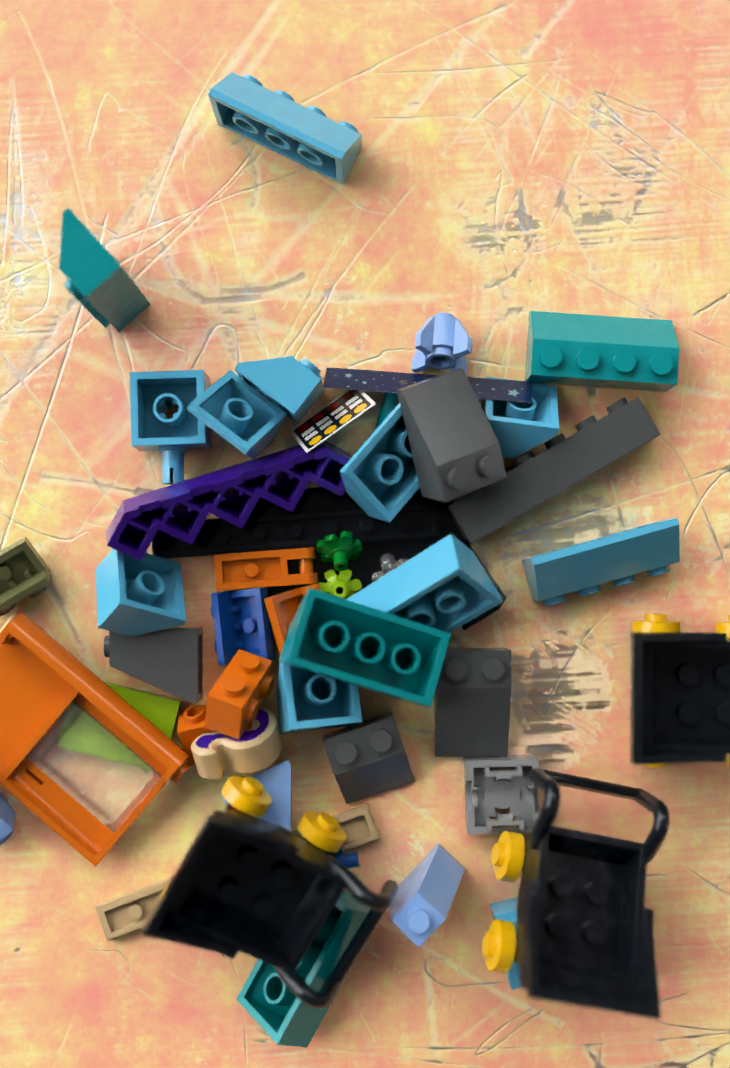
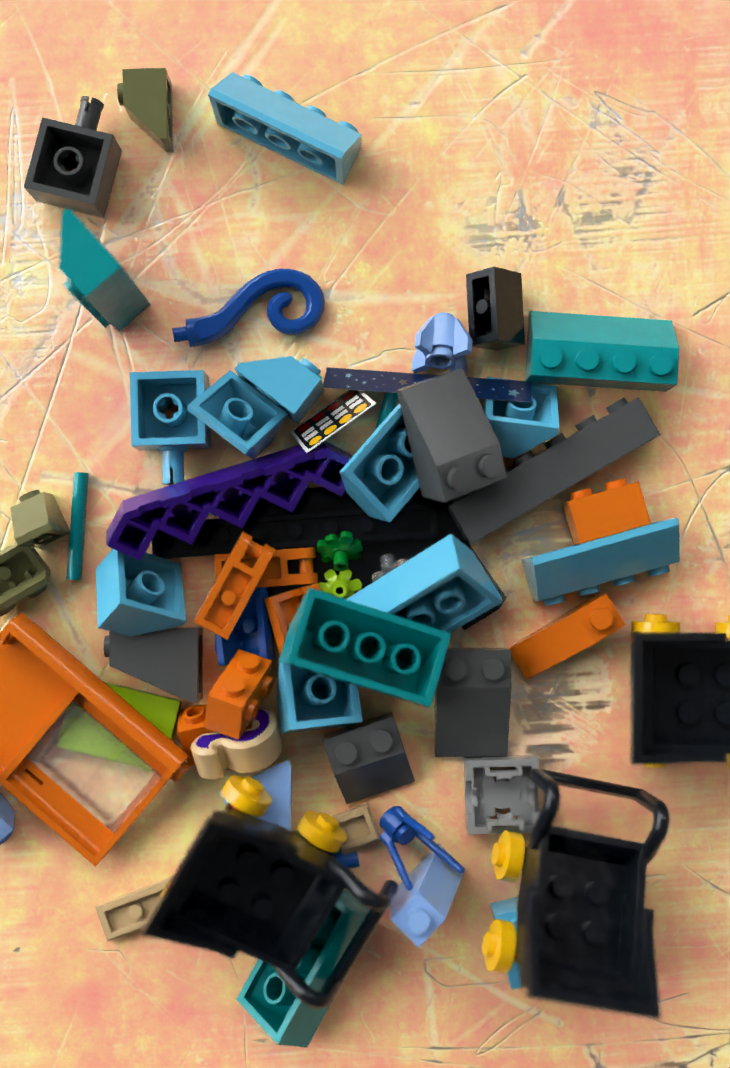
none -> olive slope [10,490,70,548]
none -> dark grey brick [24,96,122,218]
none -> teal bar [66,472,89,580]
none -> olive slope [117,68,173,152]
none -> blue plant [172,269,325,347]
none -> orange plate [193,531,275,640]
none -> blue plant [379,806,464,890]
none -> black brick [466,266,525,351]
none -> orange slope [507,593,626,680]
none -> orange brick [562,478,651,545]

